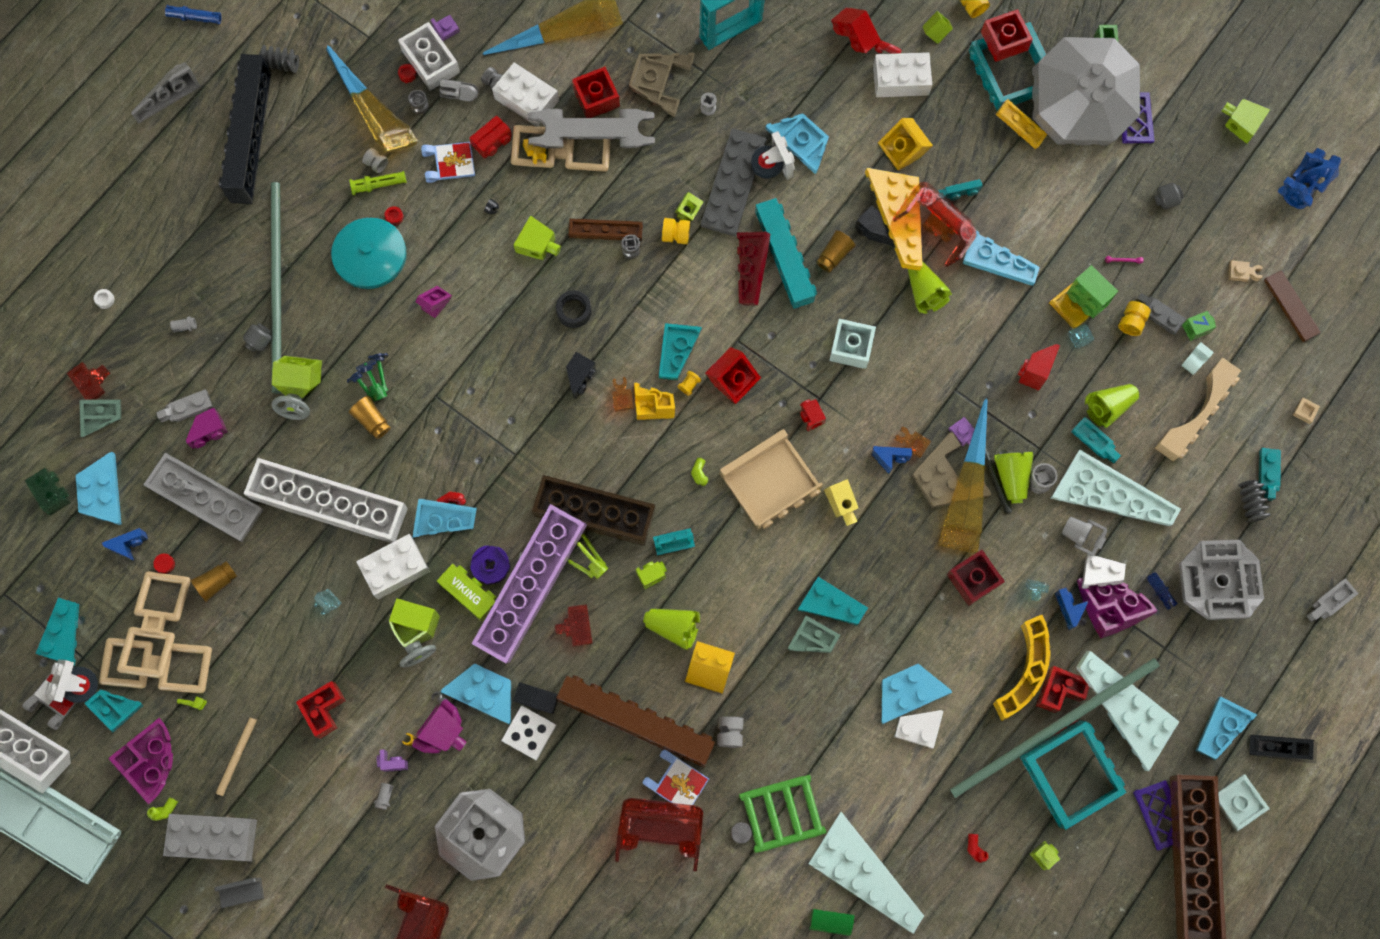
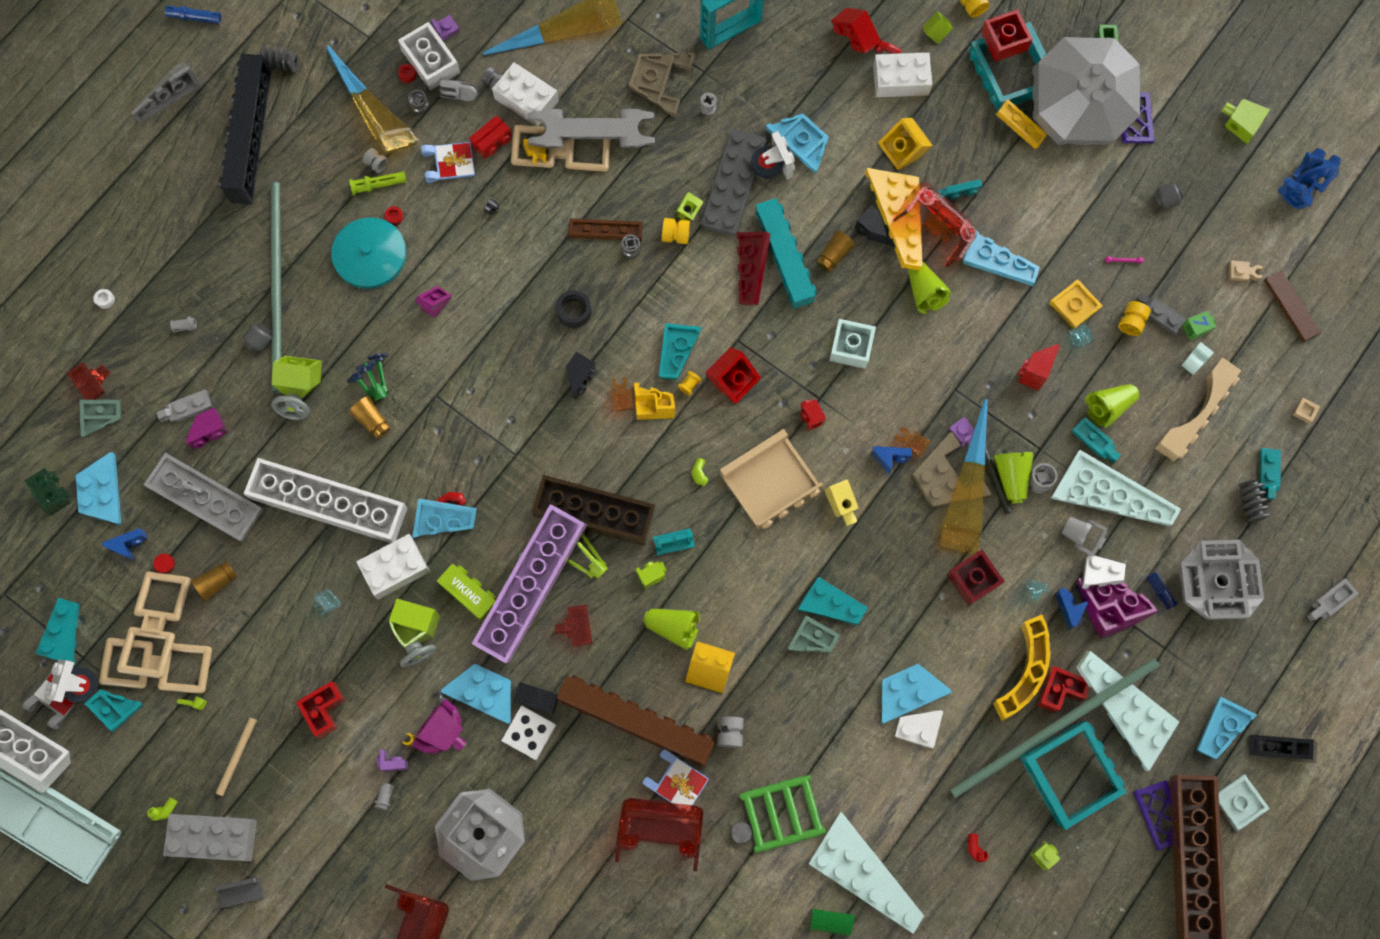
magenta brick [108,718,173,804] -> none
dark purple plate [470,545,510,585] -> none
lime torso [514,216,561,260] -> none
red brick [572,67,620,118] -> none
bright green piece [1067,265,1119,319] -> none

